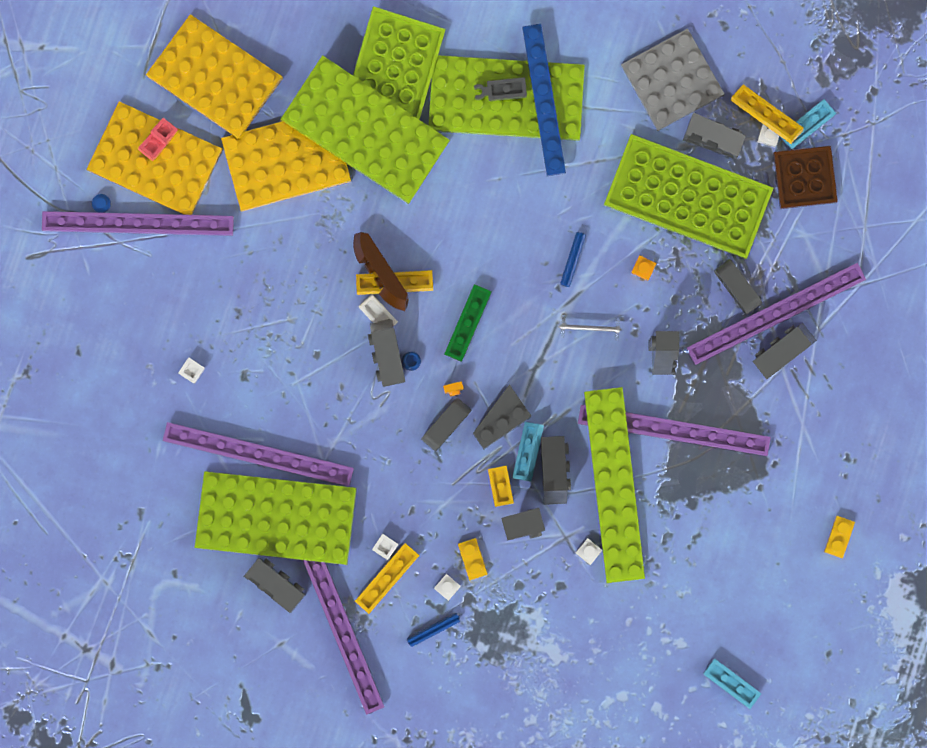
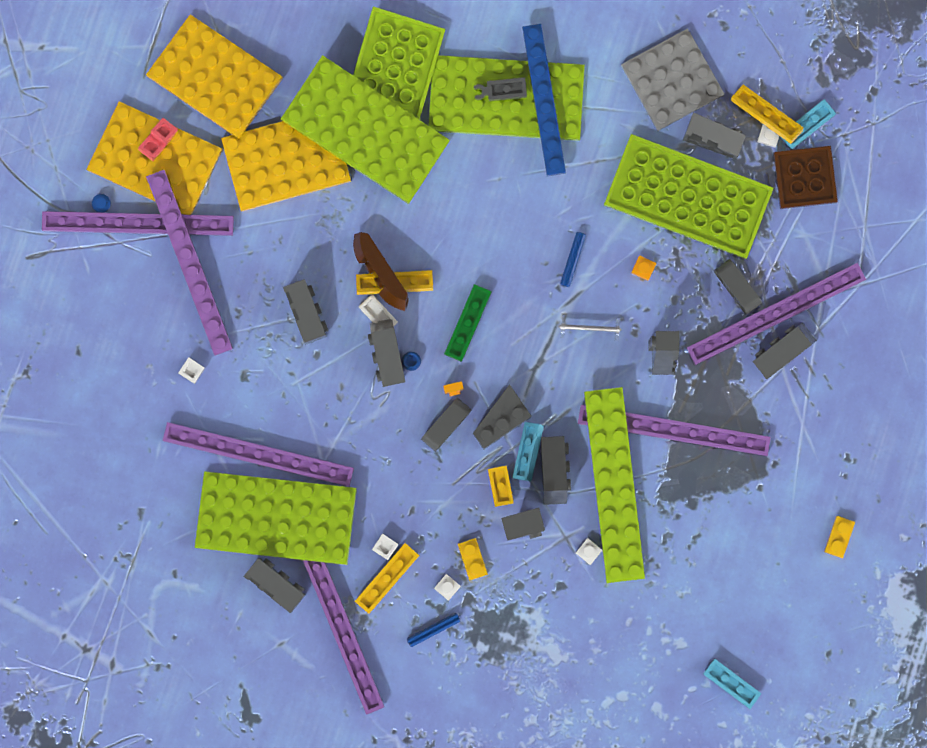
none -> medium lavender plate [146,170,233,356]
none -> dark grey wedge [283,279,328,345]

